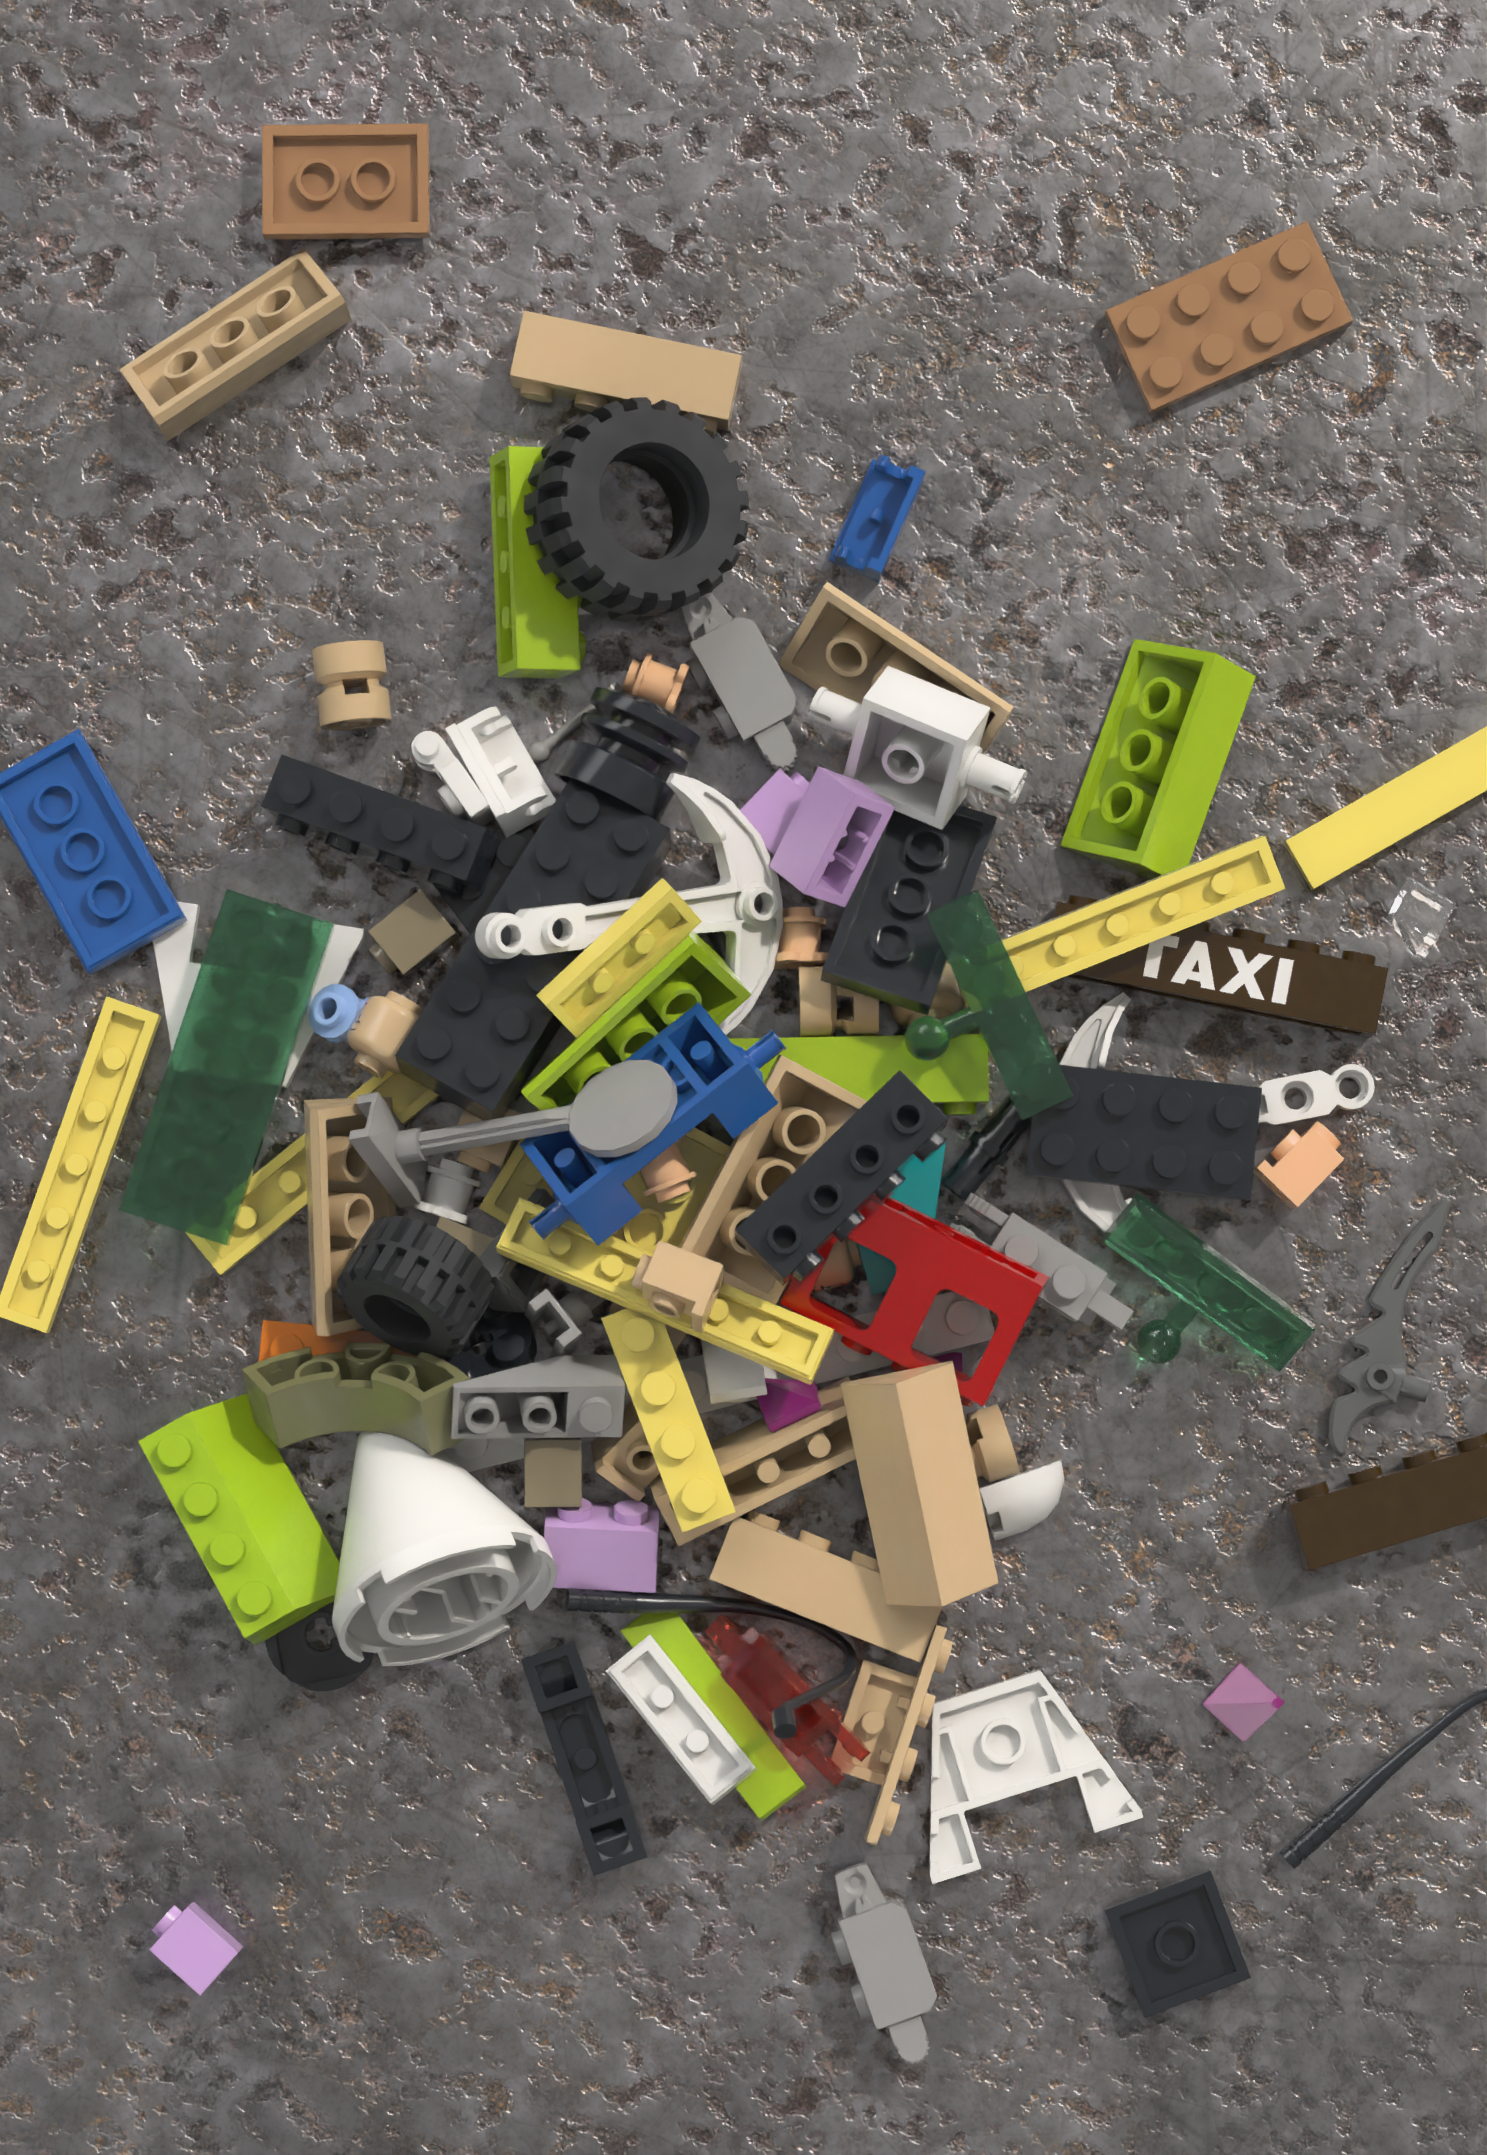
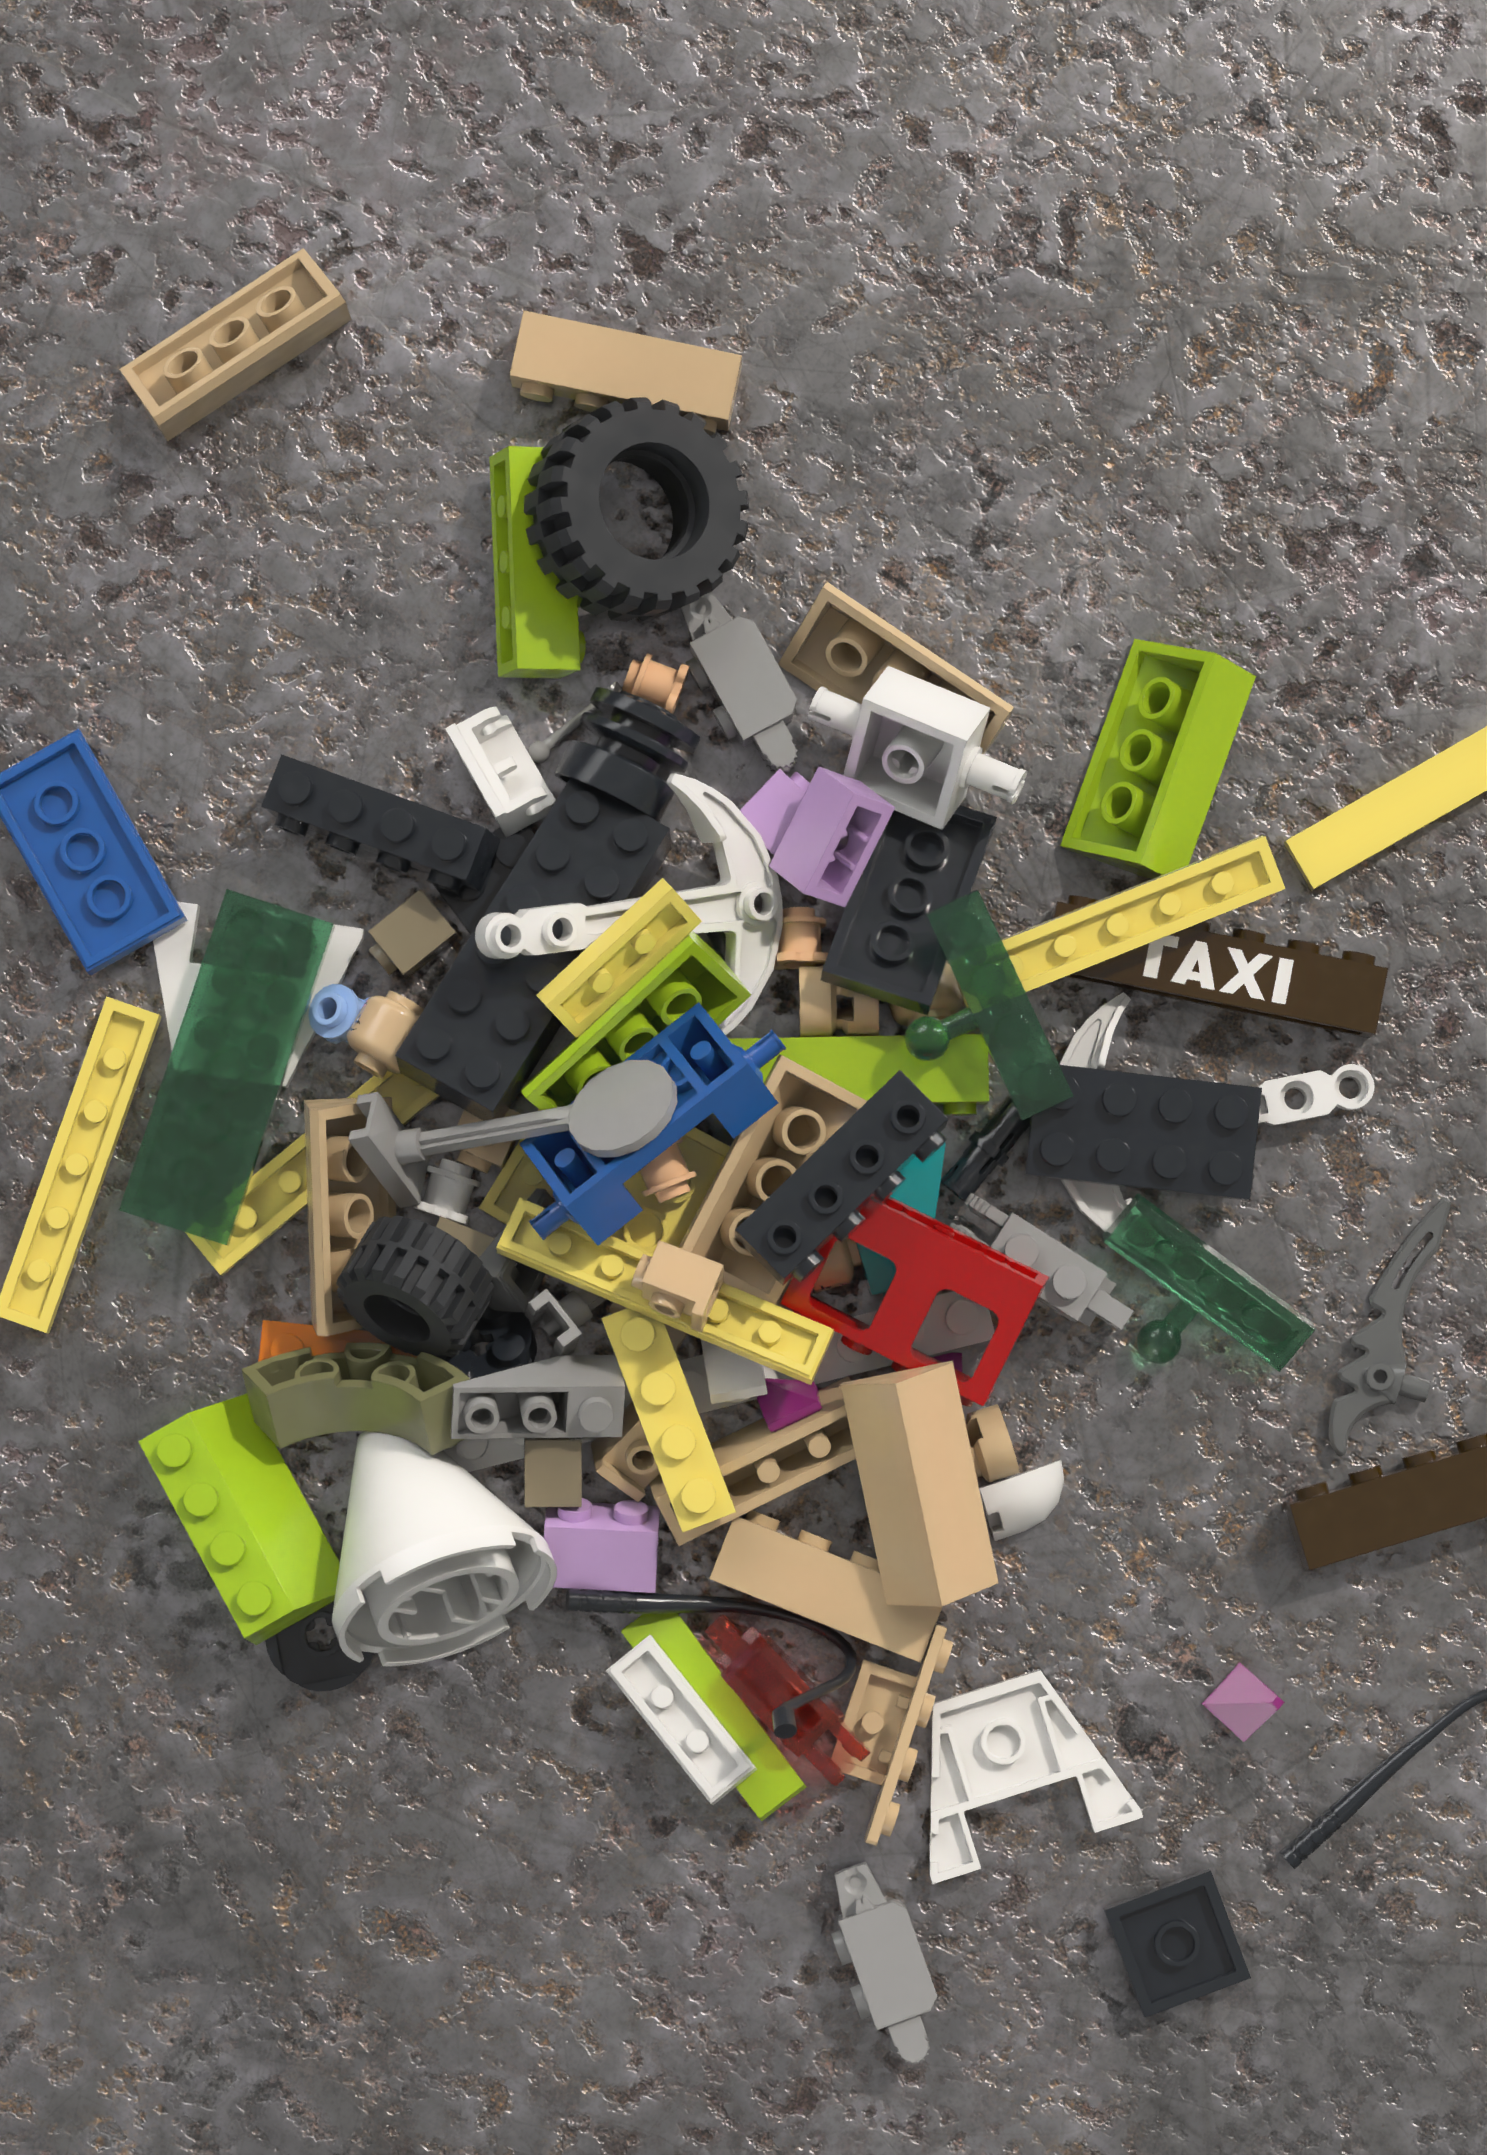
lavender brick [149,1901,243,1995] -> none
medium nougat plate [262,123,430,240] -> none
tan wheel [312,640,392,731] -> none
white plate [411,731,494,826] -> none
black slope [521,1641,648,1876] -> none
blue hinge [829,455,926,583] -> none
medium nougat plate [1105,221,1353,414] -> none
light nougat brick [1253,1121,1344,1210] -> none
clear slope [1385,876,1456,960] -> none

